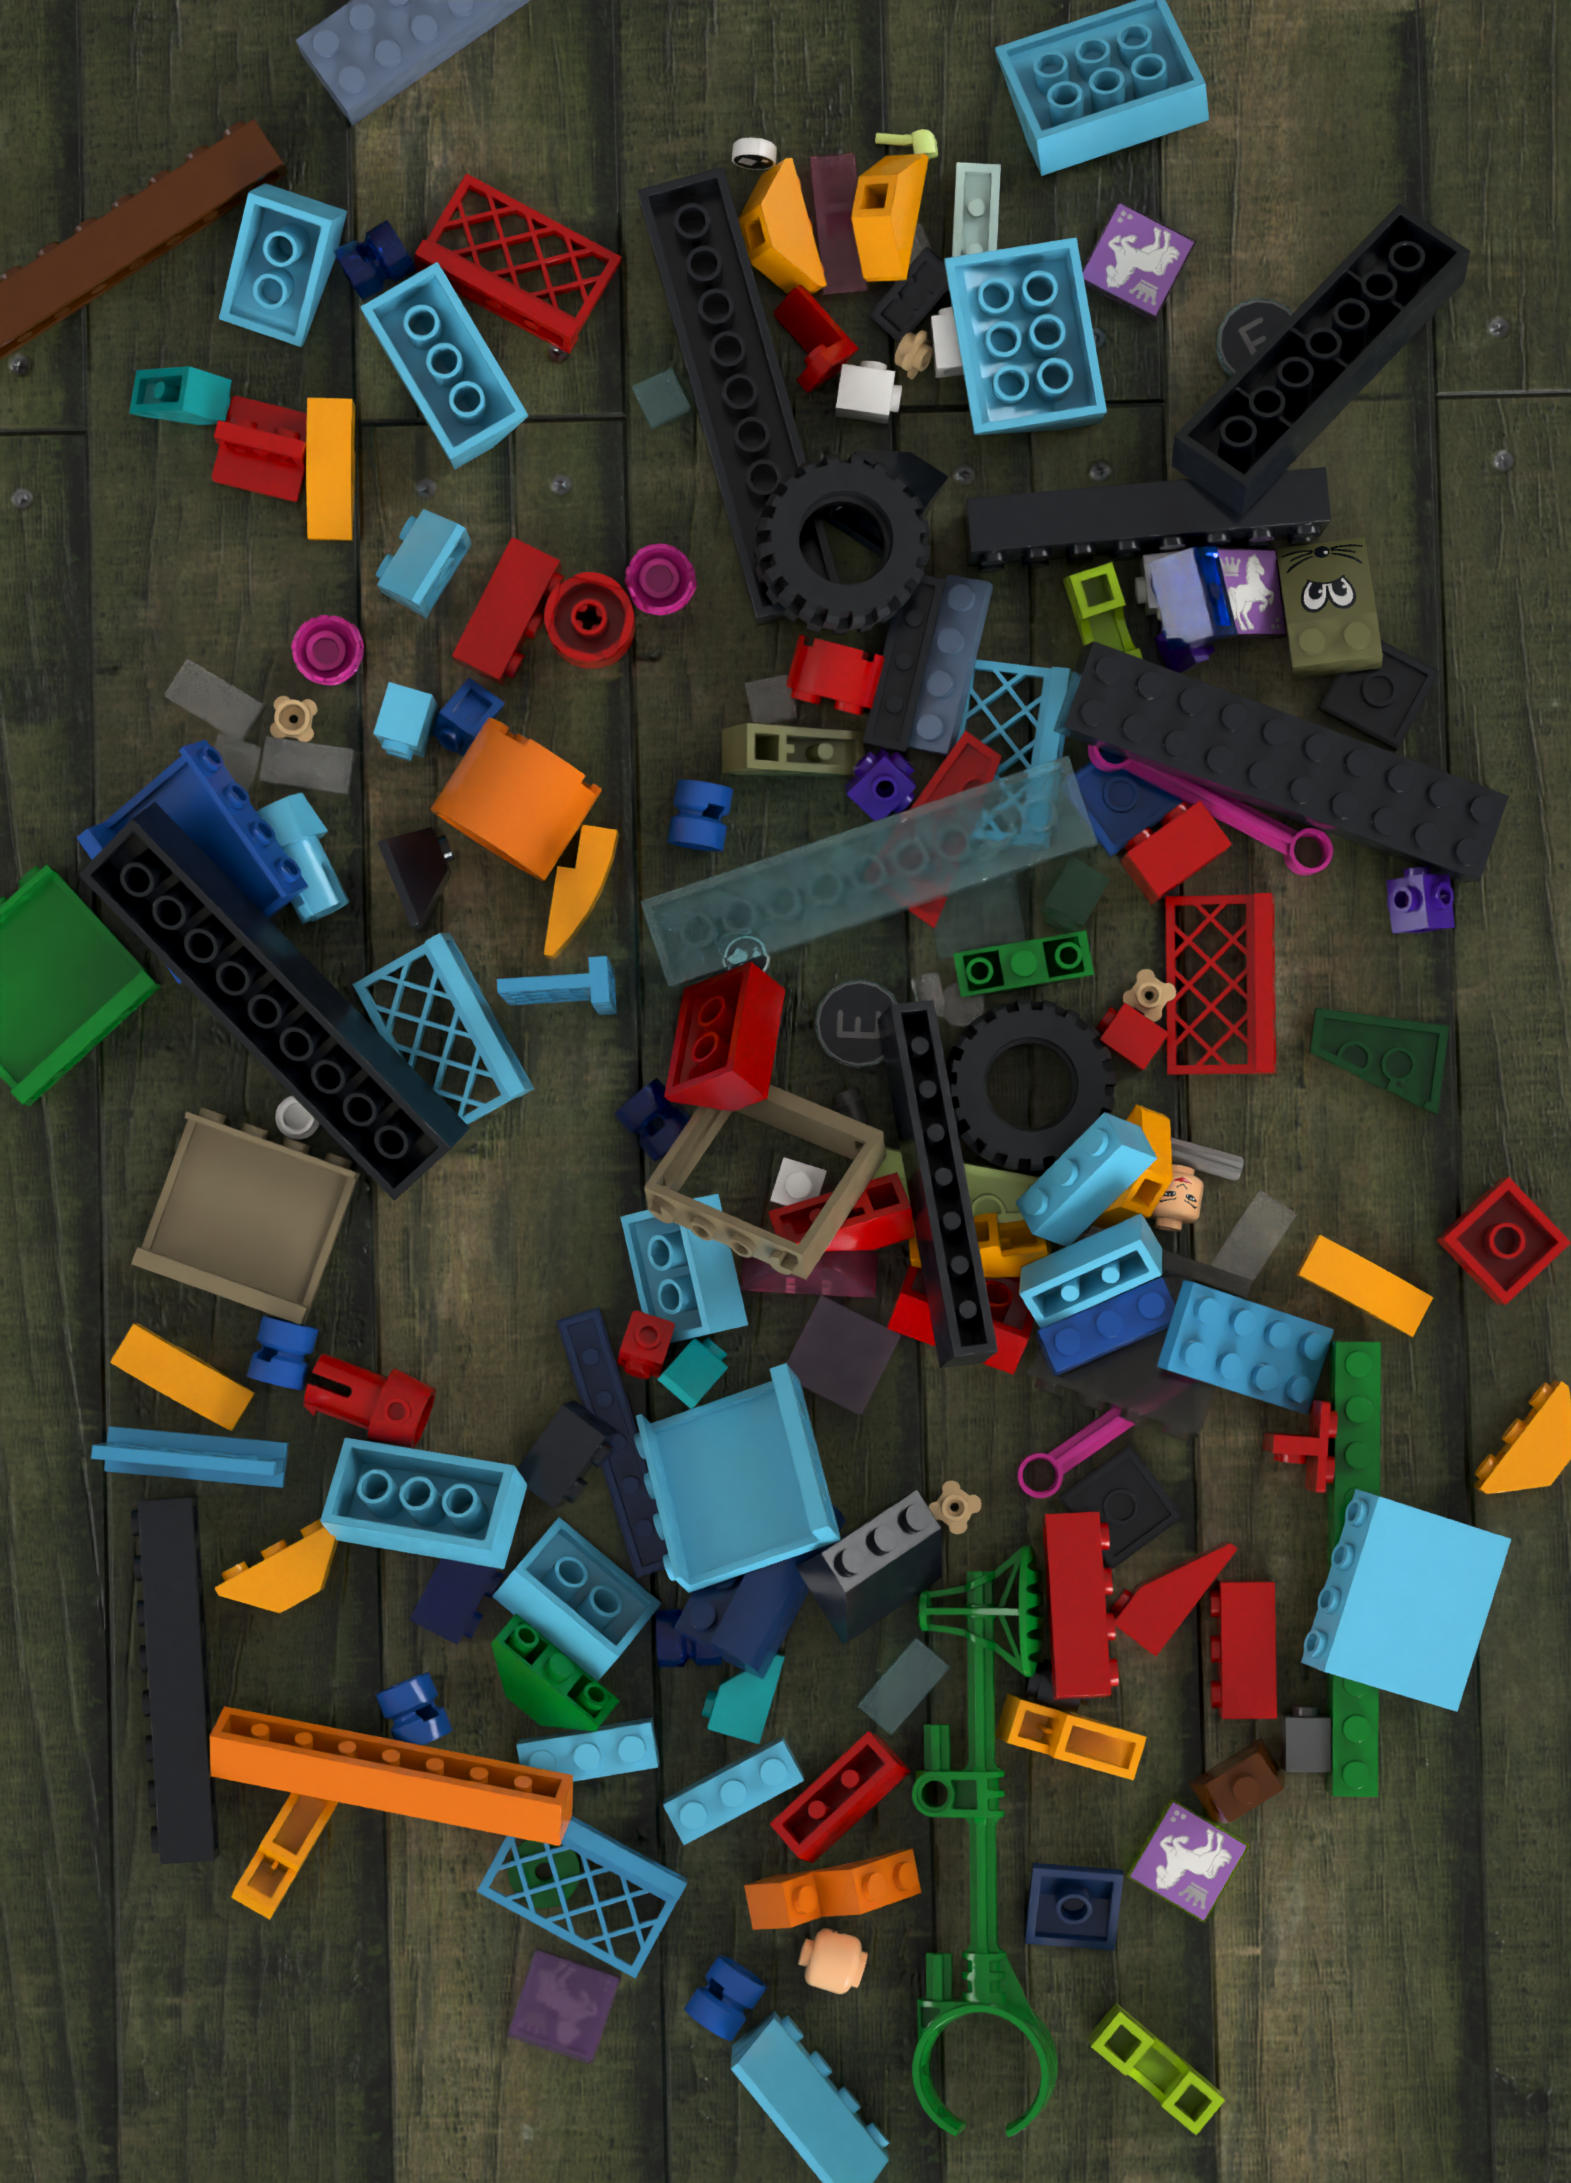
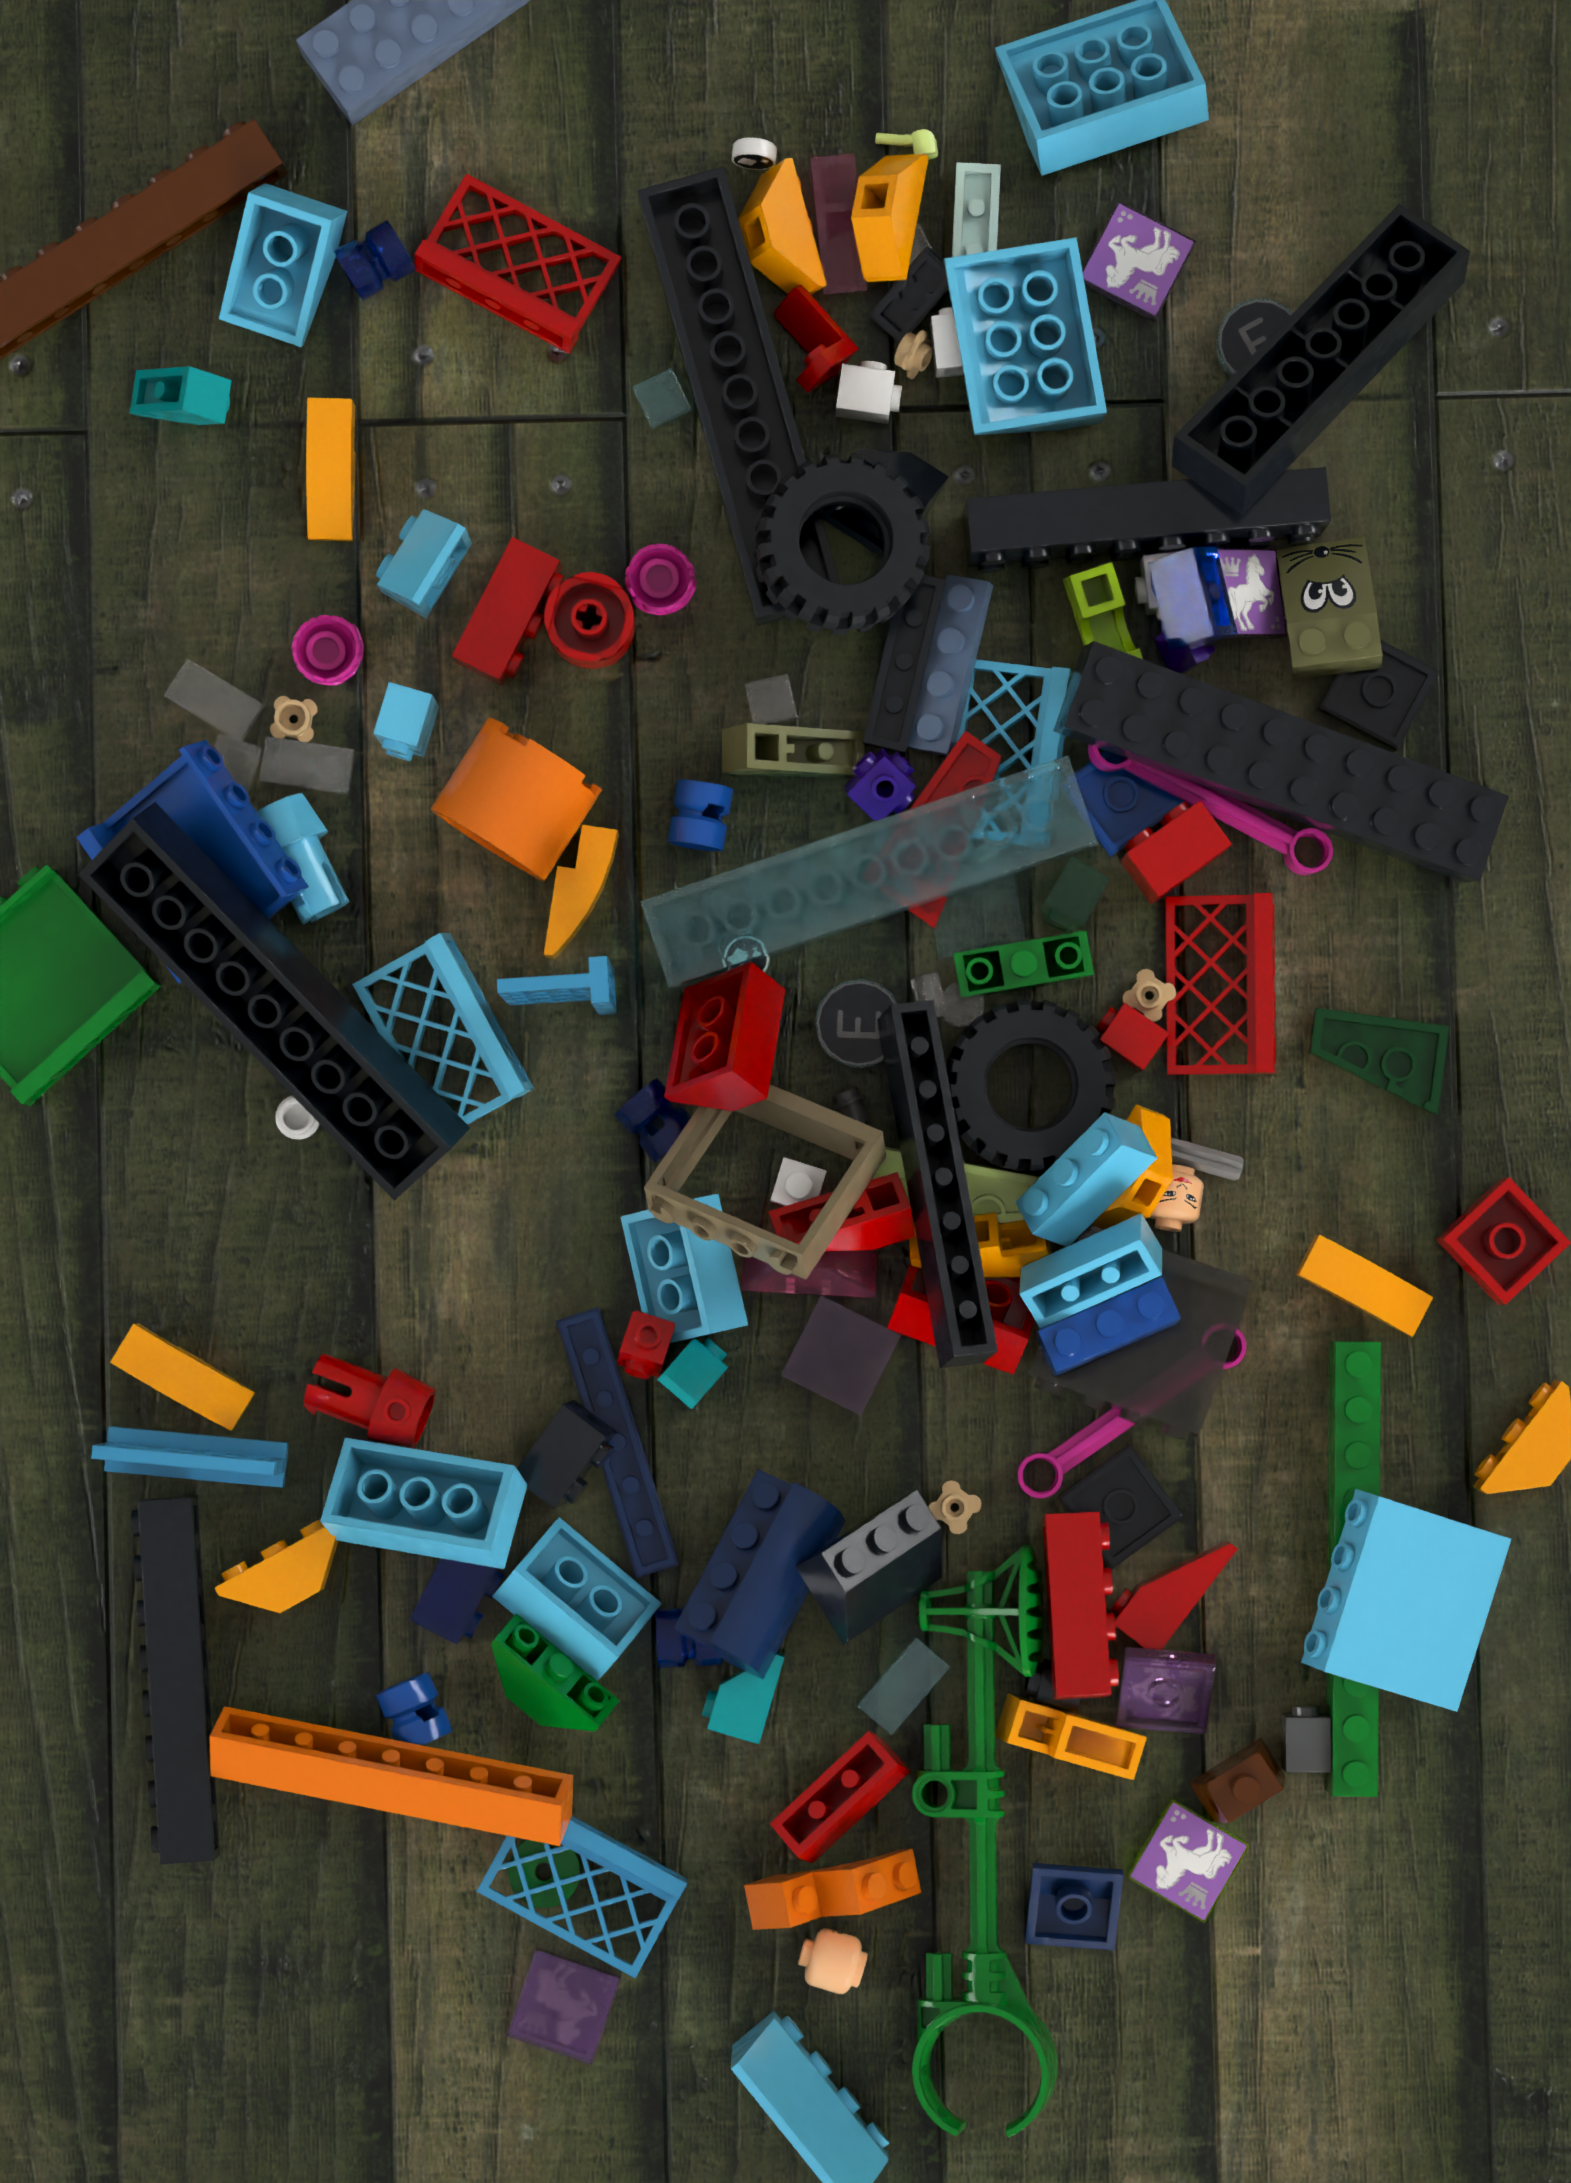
dark tan panel [131,1107,360,1325] -> none
red bracket [211,396,307,502] -> none
light orange slope [231,1793,338,1920] -> none
blue wheel [247,1315,319,1391] -> none
medium azure slope [361,262,528,470] -> none
black slope [377,827,455,934] -> none
blue bracket [432,677,505,757] -> none
medium azure brick [517,1717,660,1782] -> none
medium azure panel [634,1363,841,1593] -> none
medium azure brick [663,1735,804,1845] -> none
blue wheel [684,1954,767,2041] -> none
red brick [786,635,885,716] -> none
lime arch [1087,2003,1225,2135] -> none
dark azure plate [1157,1280,1334,1415] -> none
red brick [1208,1579,1277,1719] -> none
clear tile [1209,1190,1297,1289] -> none
red bracket [1263,1399,1338,1493] -> none
dark purple brick [1386,867,1455,934] -> none
none -> clear purple tile [1116,1647,1216,1734]

